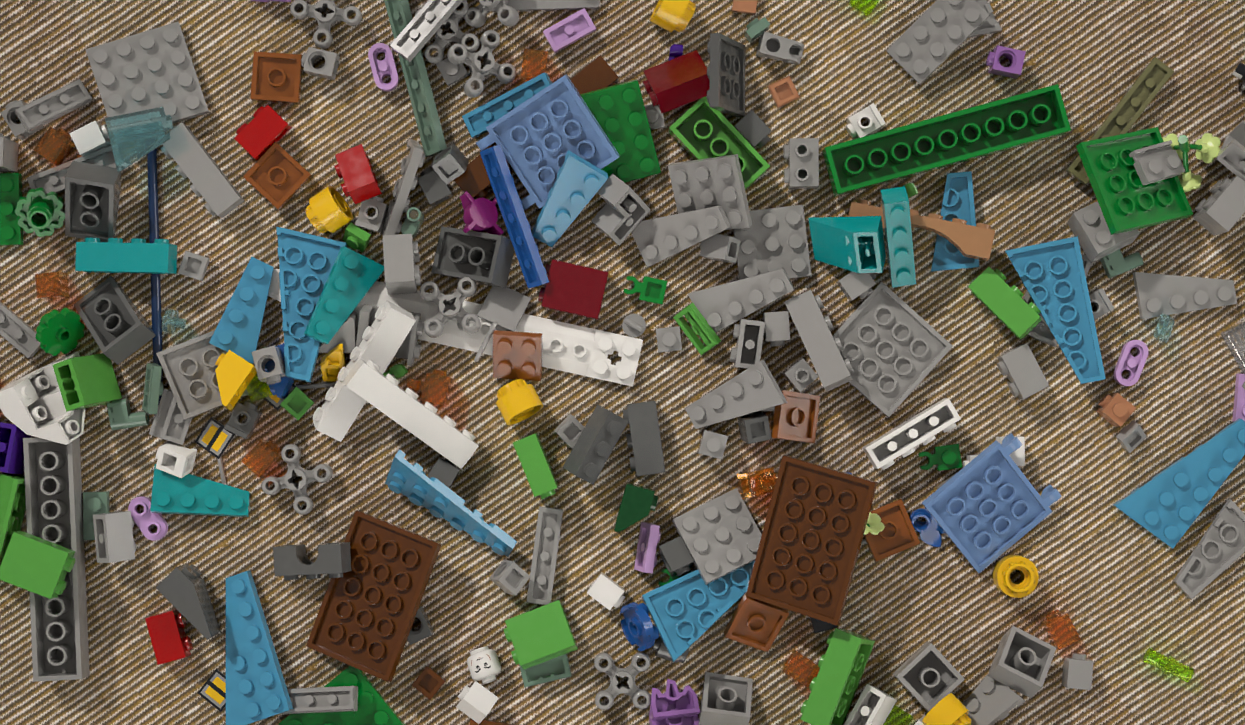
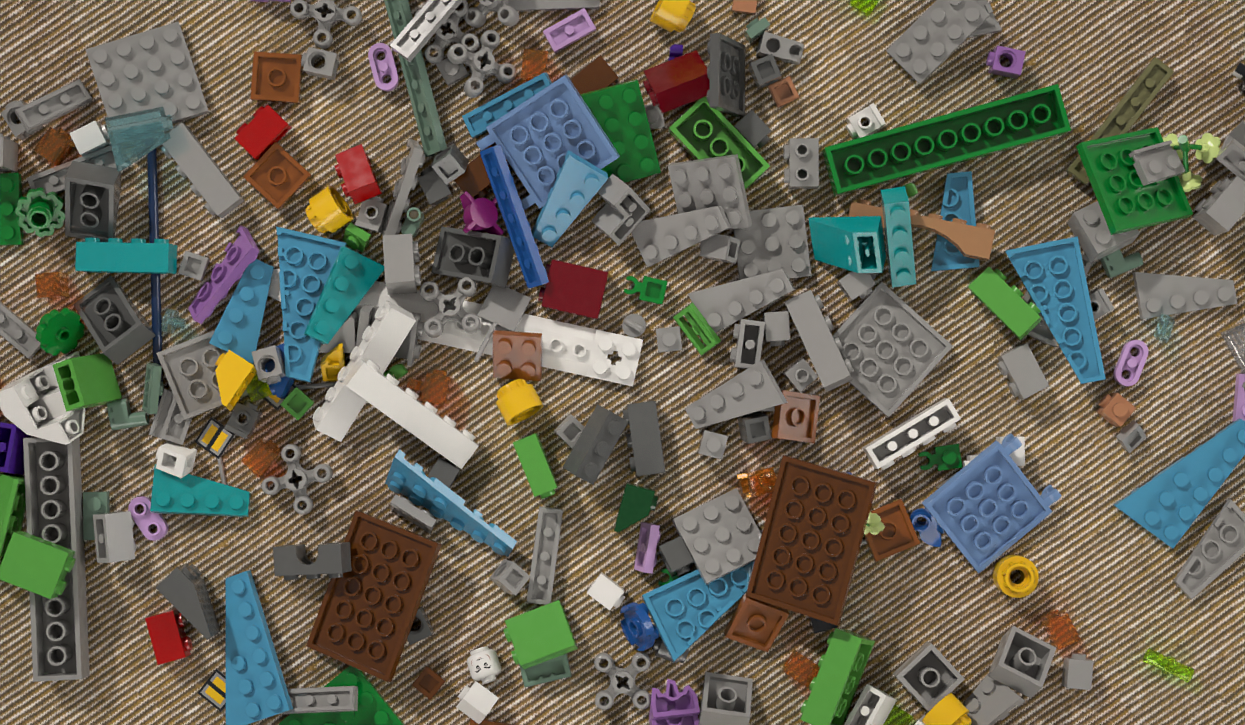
none -> medium lavender wing [188,225,260,324]
none -> light grey plate [389,494,437,534]
none -> dark grey brick [748,54,782,90]

